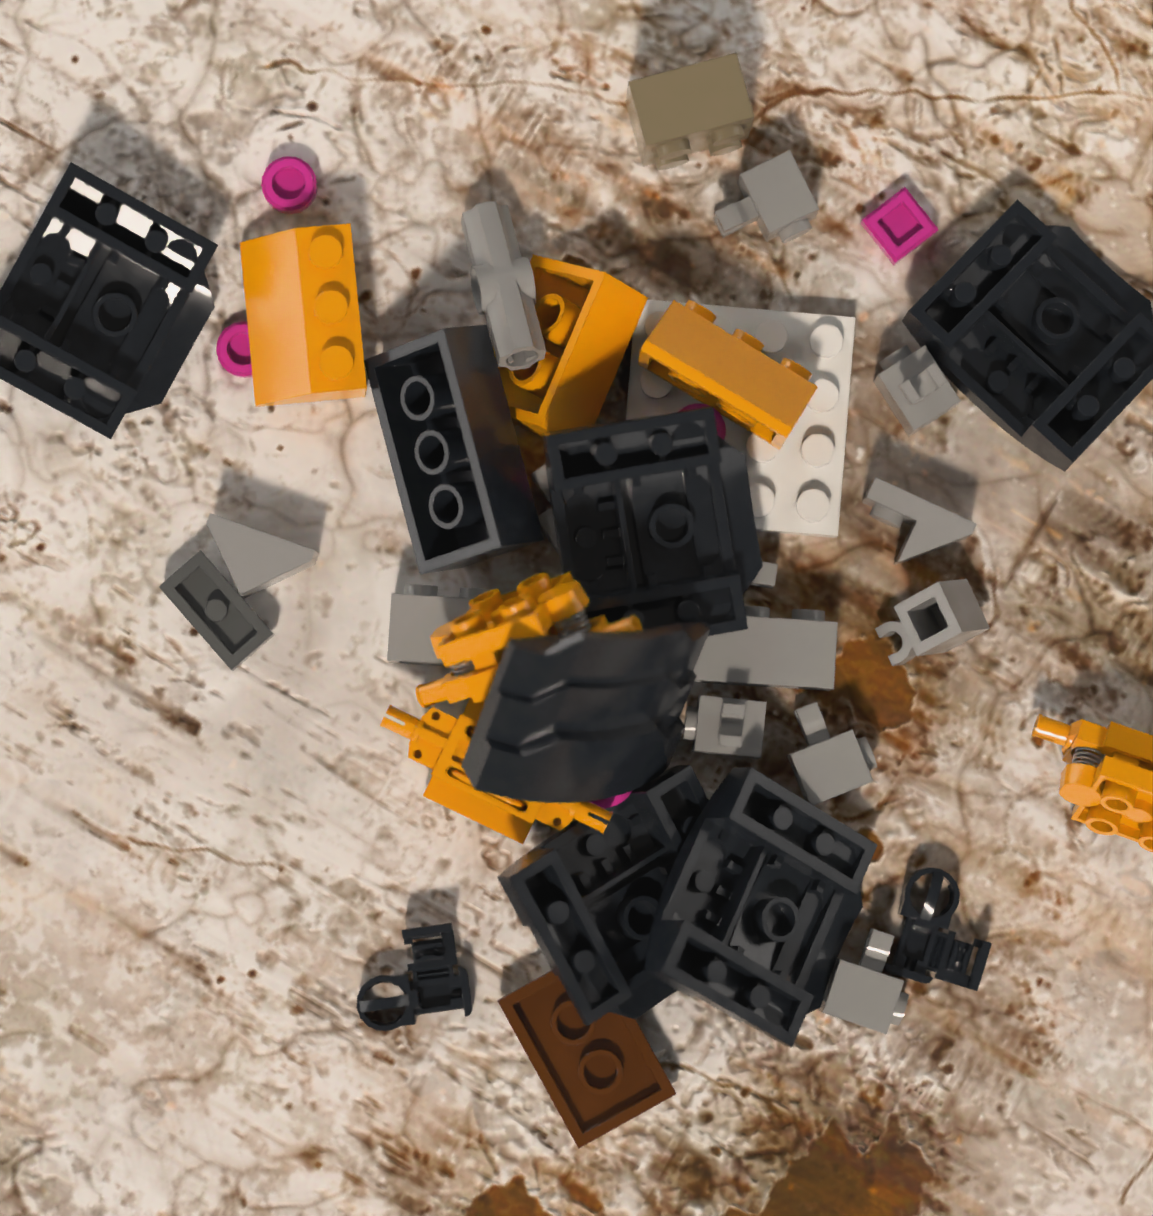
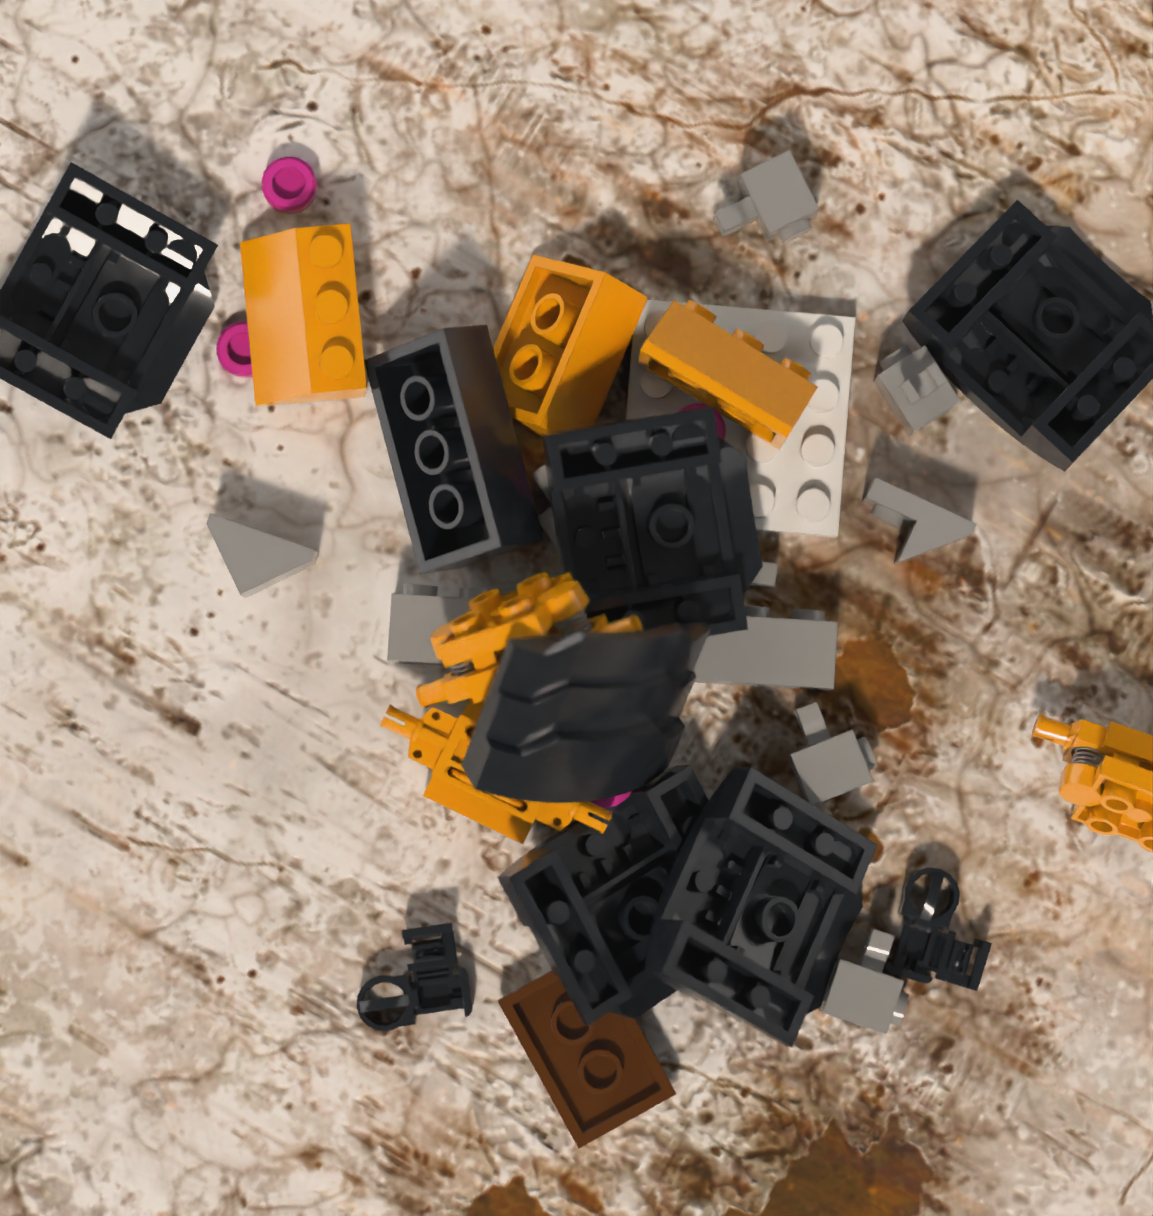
dark grey plate [159,550,275,671] -> none
light grey piece [461,201,546,371] -> none
dark tan brick [626,52,754,170] -> none
light grey brick [683,695,767,759] -> none
dark pink tile [860,187,939,266] -> none
light grey brick [875,579,990,666] -> none

